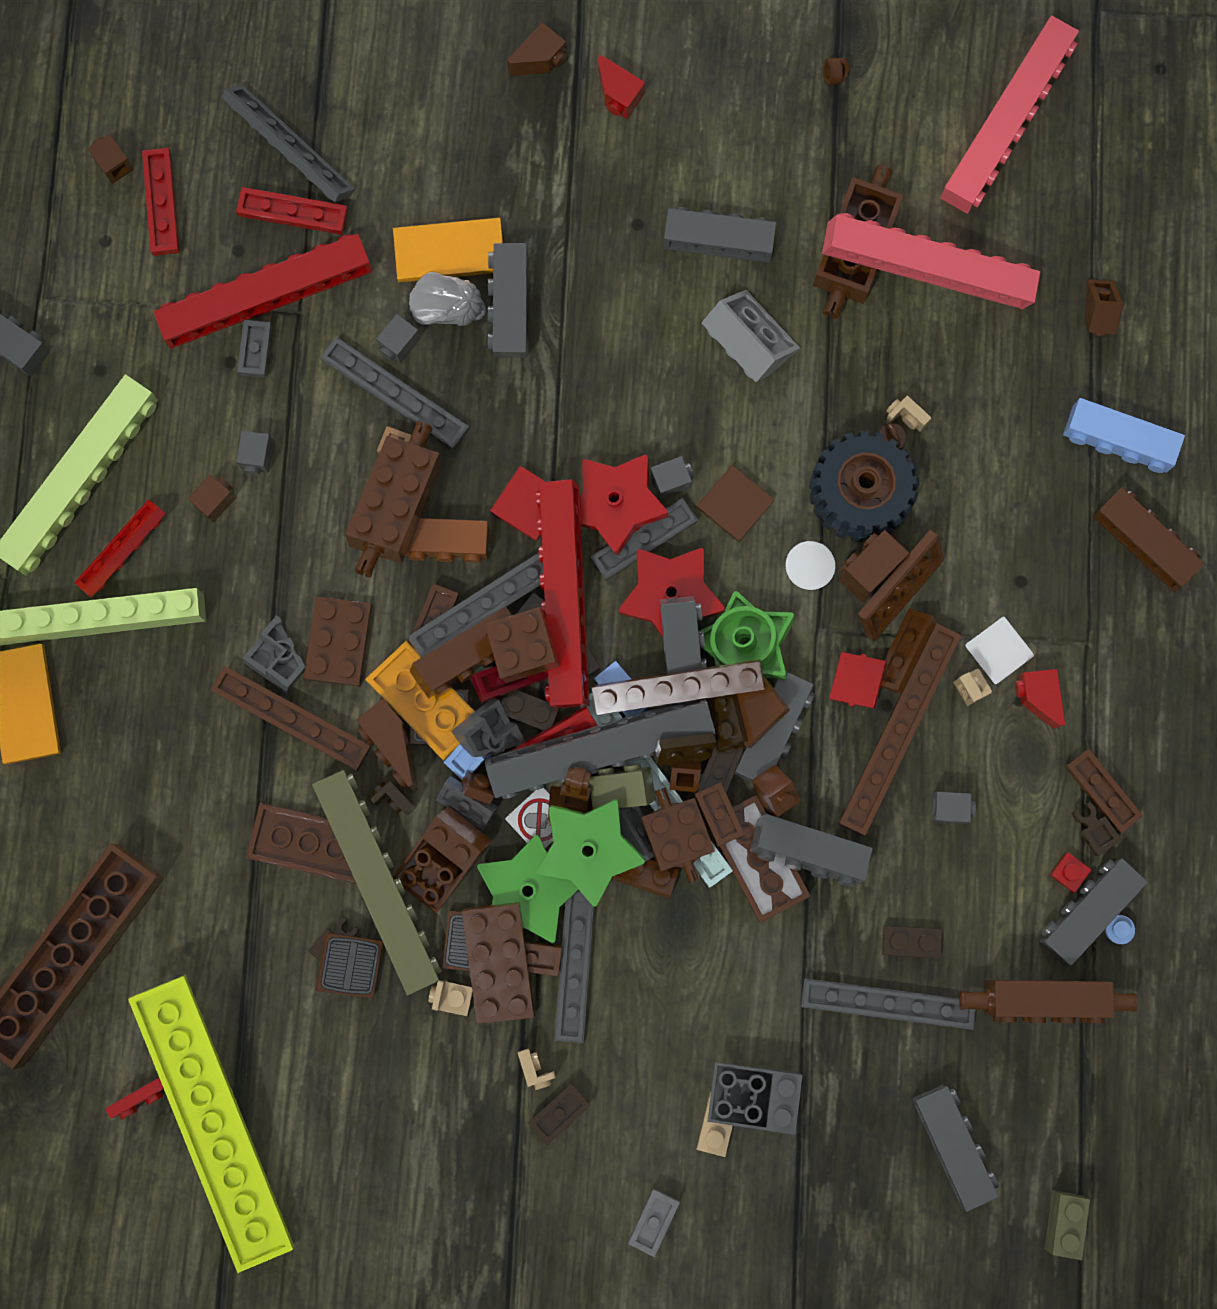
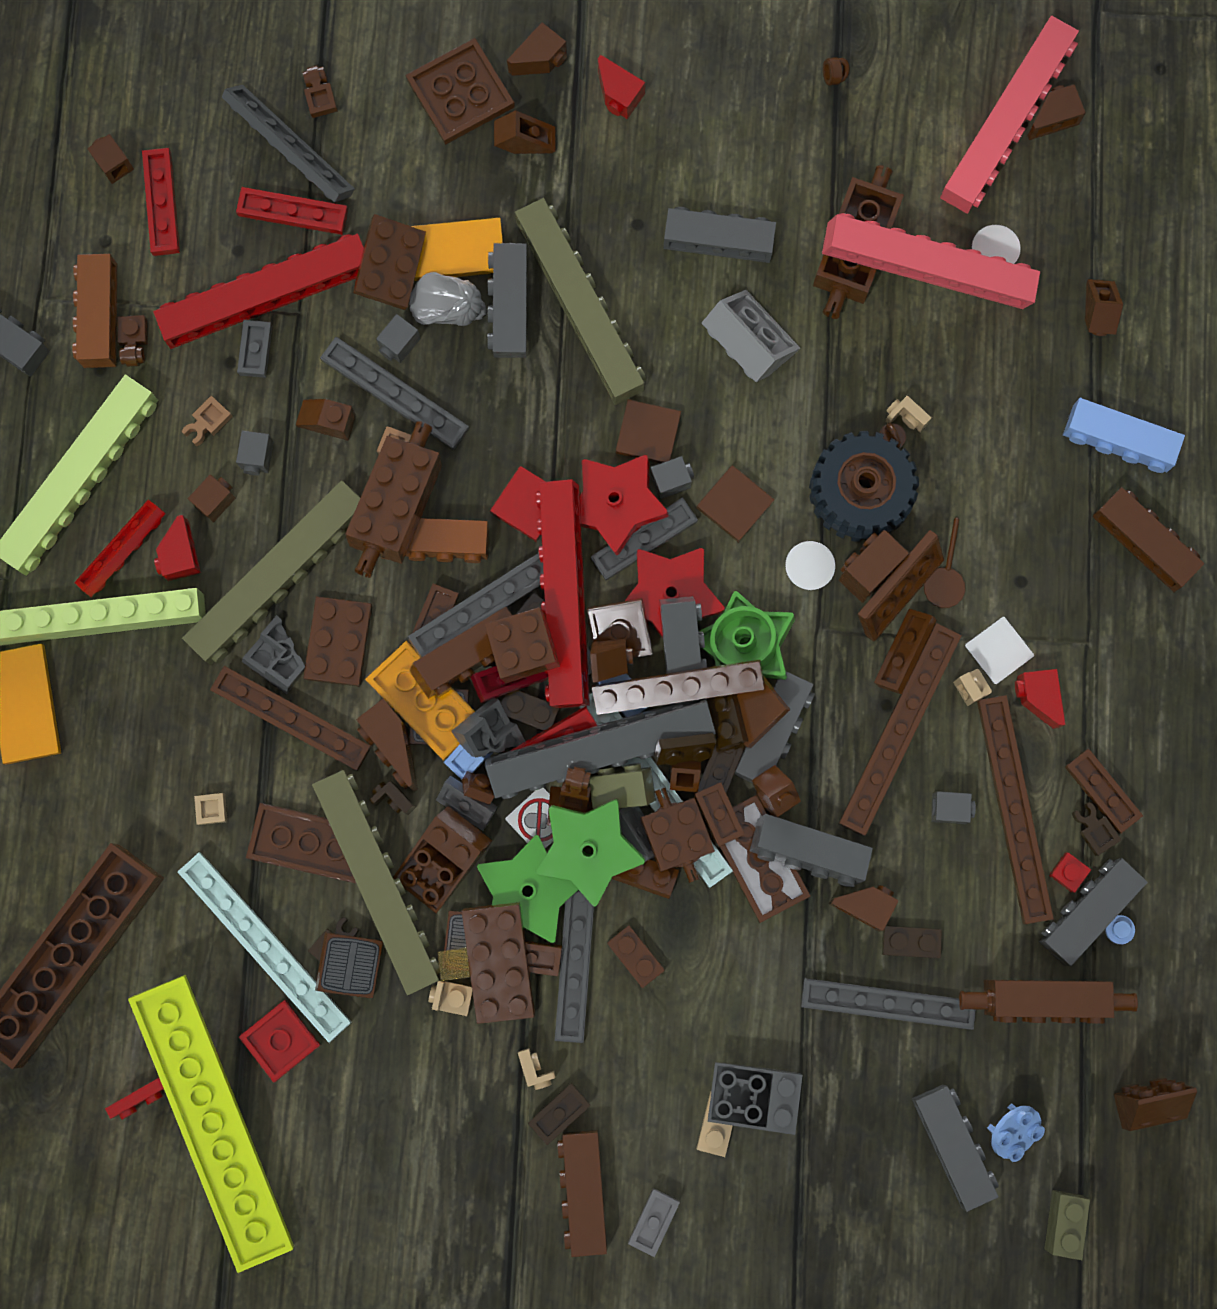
red piece [829,652,887,709] -> none
none -> dark orange brick [72,254,117,368]
none -> reddish brown plate [117,315,148,367]
none -> red slope [154,515,201,581]
none -> light aqua plate [178,852,352,1043]
none -> medium nougat plate [182,396,233,446]
none -> olive brick [182,480,360,665]
none -> tan plate [194,793,227,825]
none -> red tile [239,1000,321,1083]
none -> reddish brown slope [296,399,356,441]
none -> reddish brown plate [302,65,338,118]
none -> reddish brown plate [353,214,426,310]
none -> reddish brown plate [405,38,515,145]
none -> clear yellow plate [438,948,470,981]
none -> reddish brown slope [494,110,555,154]
none -> olive brick [515,198,646,405]
none -> reddish brown brick [557,1130,607,1257]
none -> tile [586,598,653,658]
none -> reddish brown slope [590,639,633,682]
none -> reddish brown plate [607,925,665,988]
none -> reddish brown tile [616,399,681,464]
none -> reddish brown slope [829,885,899,931]
none -> reddish brown piece [924,517,965,608]
none -> white sticker [972,225,1020,264]
none -> reddish brown plate [977,695,1054,924]
none -> light blue plate [987,1103,1045,1162]
none -> reddish brown slope [1027,84,1086,140]
none -> reddish brown slope [1114,1078,1197,1131]

